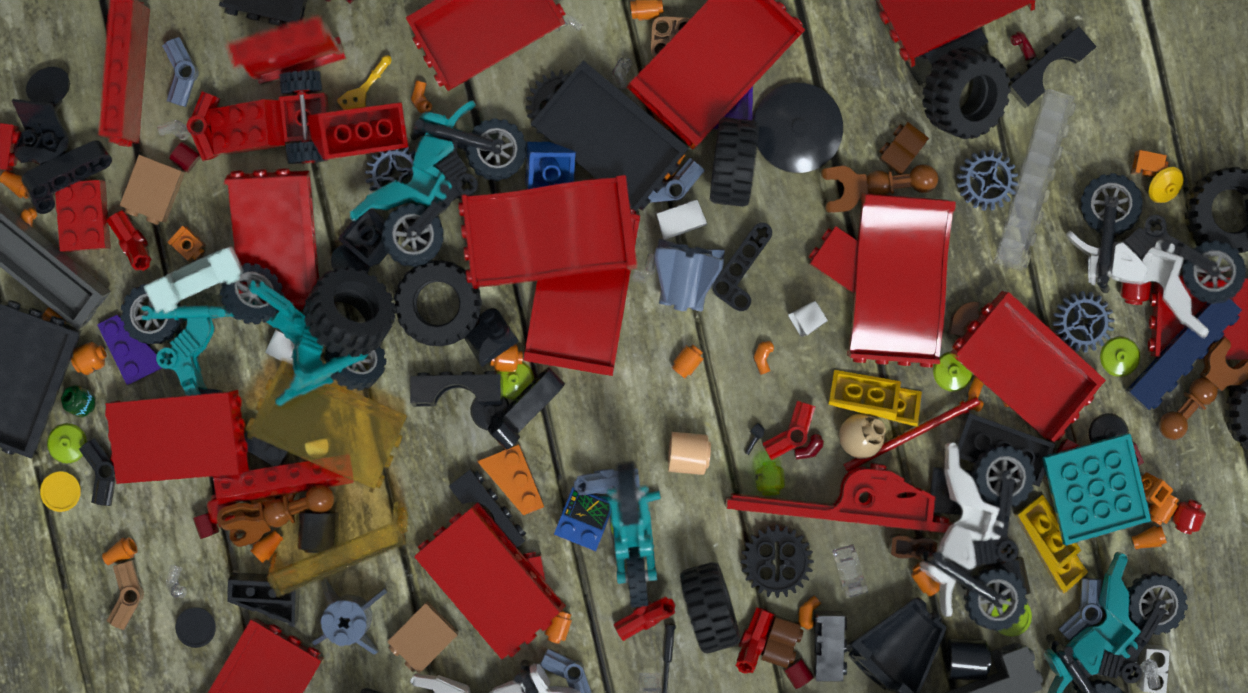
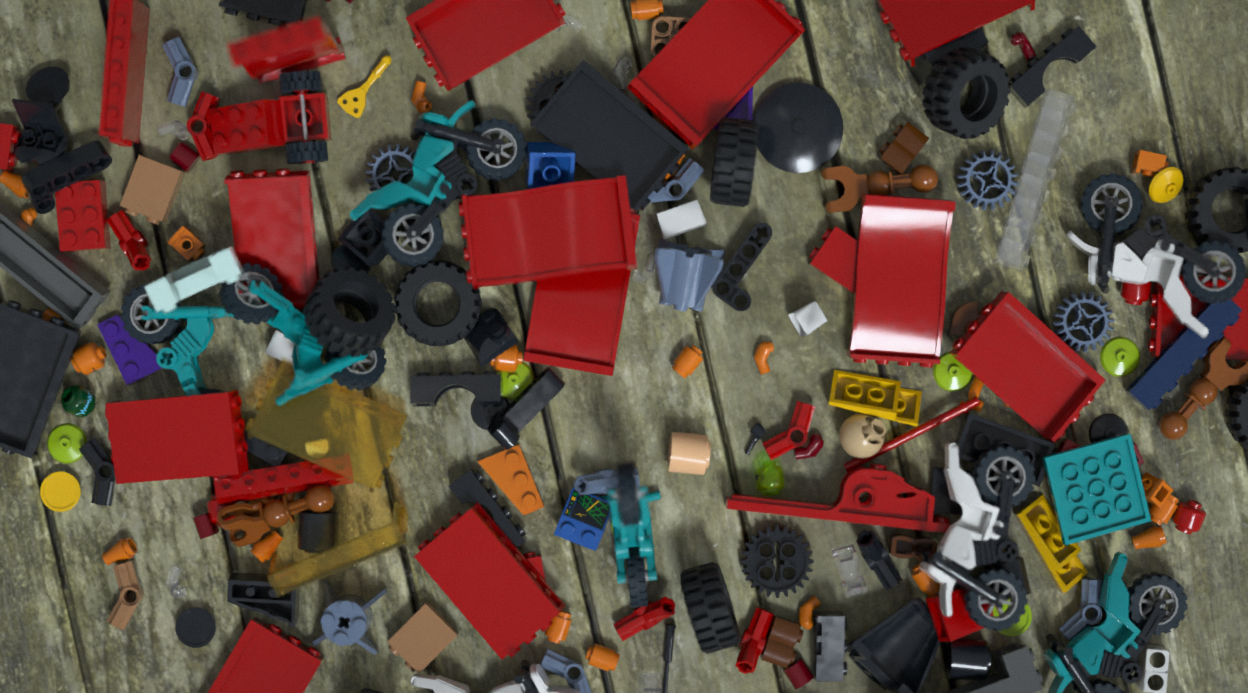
red slope [308,102,408,160] -> none
clear arm [1141,659,1160,689] -> none
none -> orange brick [585,643,620,671]
none -> black piece [856,530,902,590]
none -> red brick [926,585,993,642]

